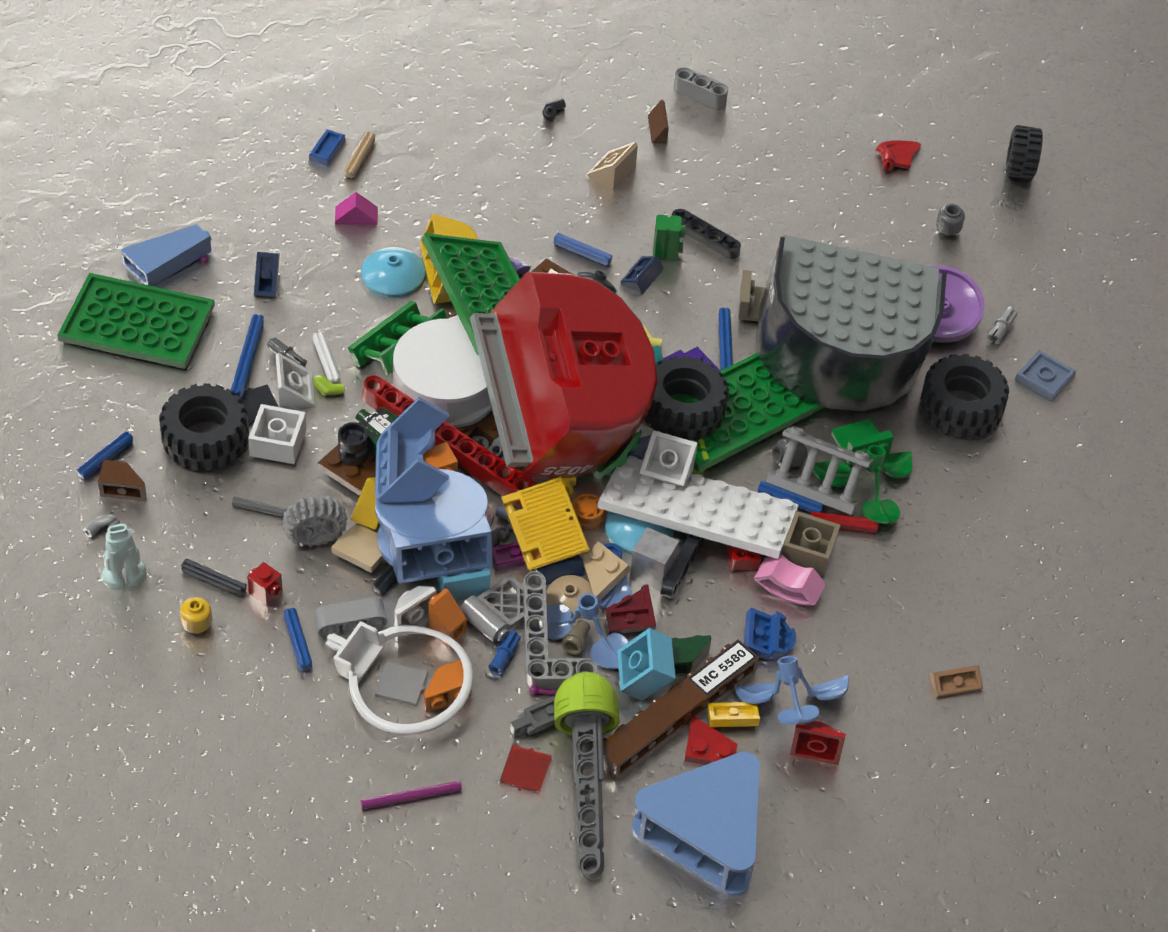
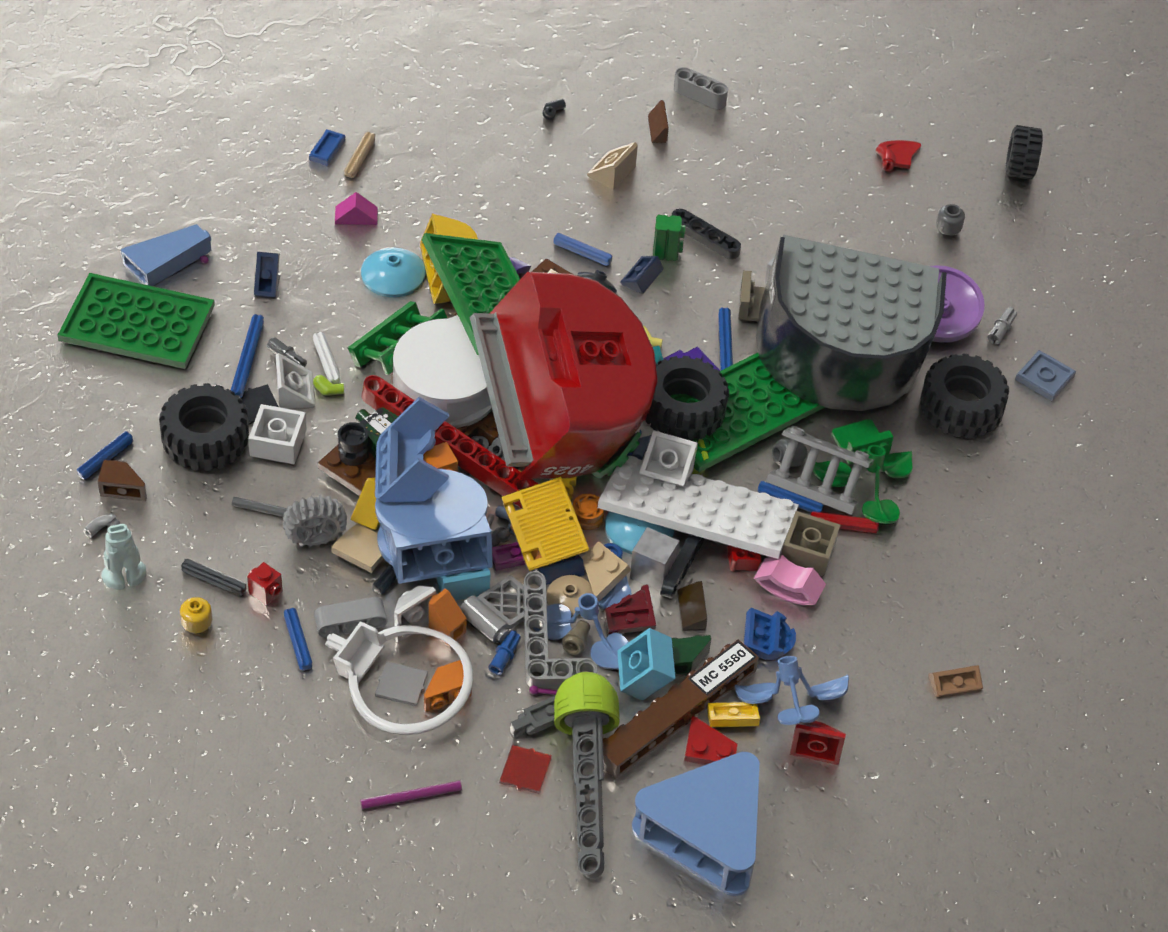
none -> dark brown slope [677,581,707,630]

